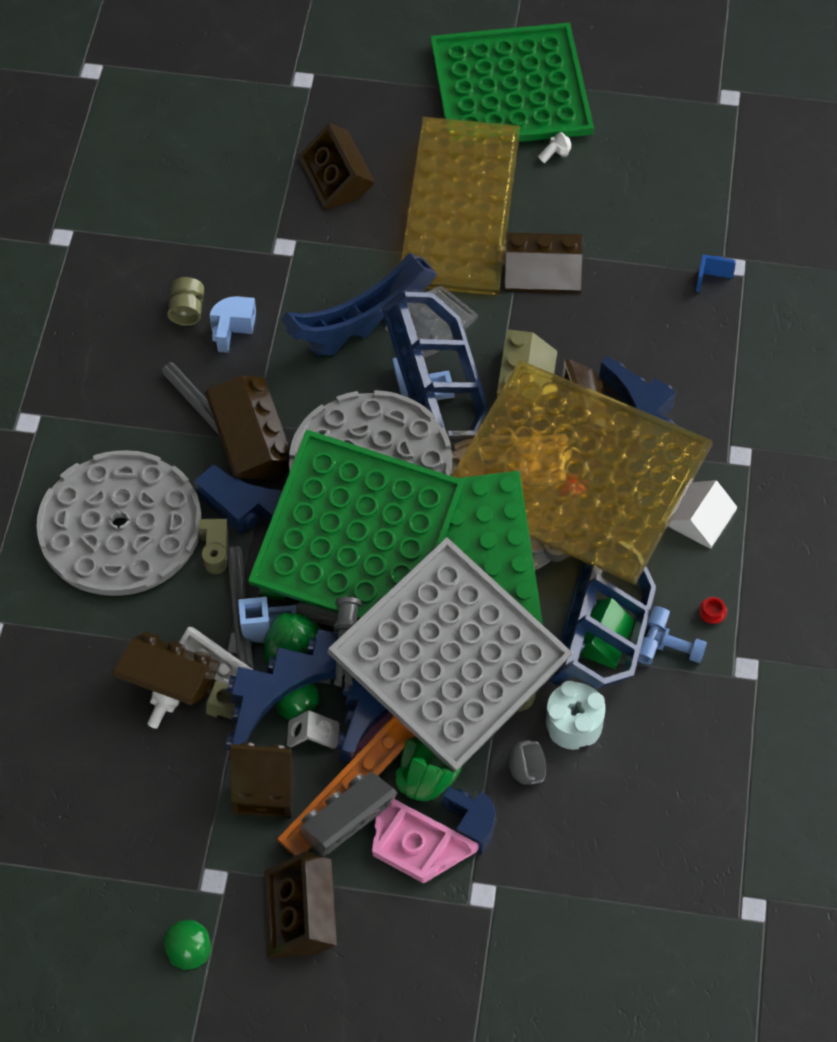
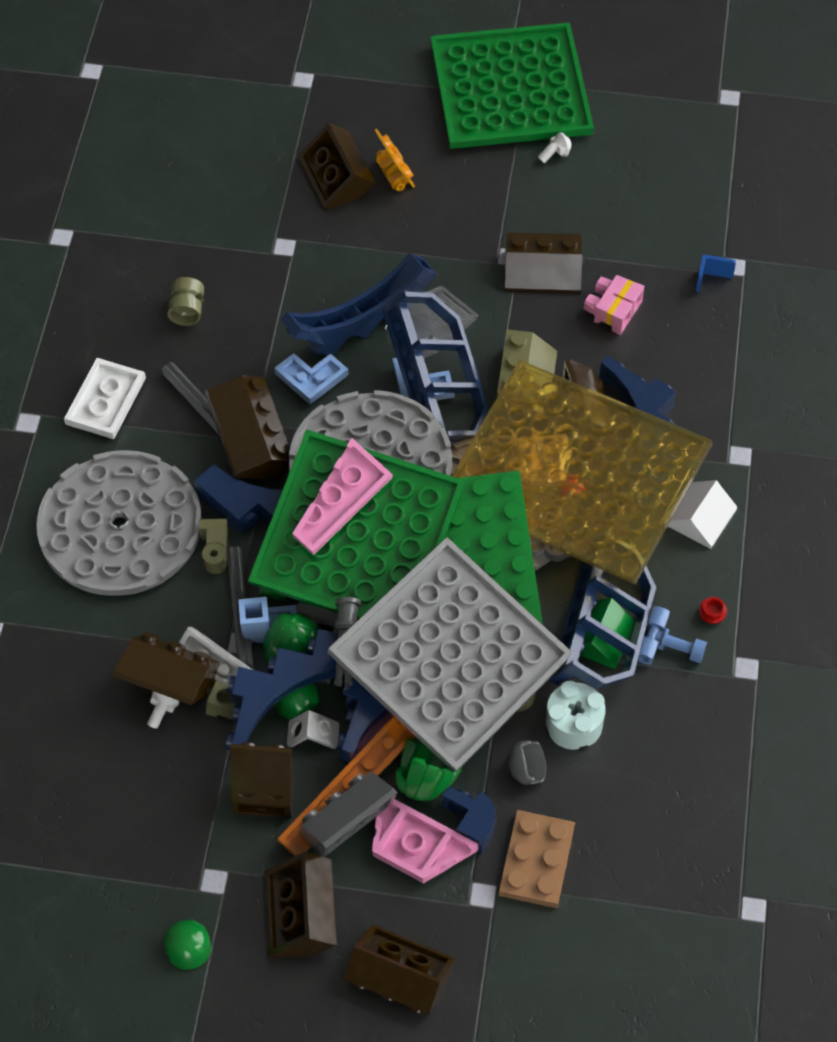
light blue brick [210,297,256,353] -> none
clear yellow plate [401,117,520,295] -> none
none -> white plate [64,358,146,439]
none -> light blue plate [274,353,349,405]
none -> bright pink wing [292,438,392,555]
none -> dark brown slope [344,924,456,1015]
none -> light orange hinge [375,129,415,191]
none -> medium nougat plate [499,810,575,909]
none -> bright pink hips [584,275,645,335]

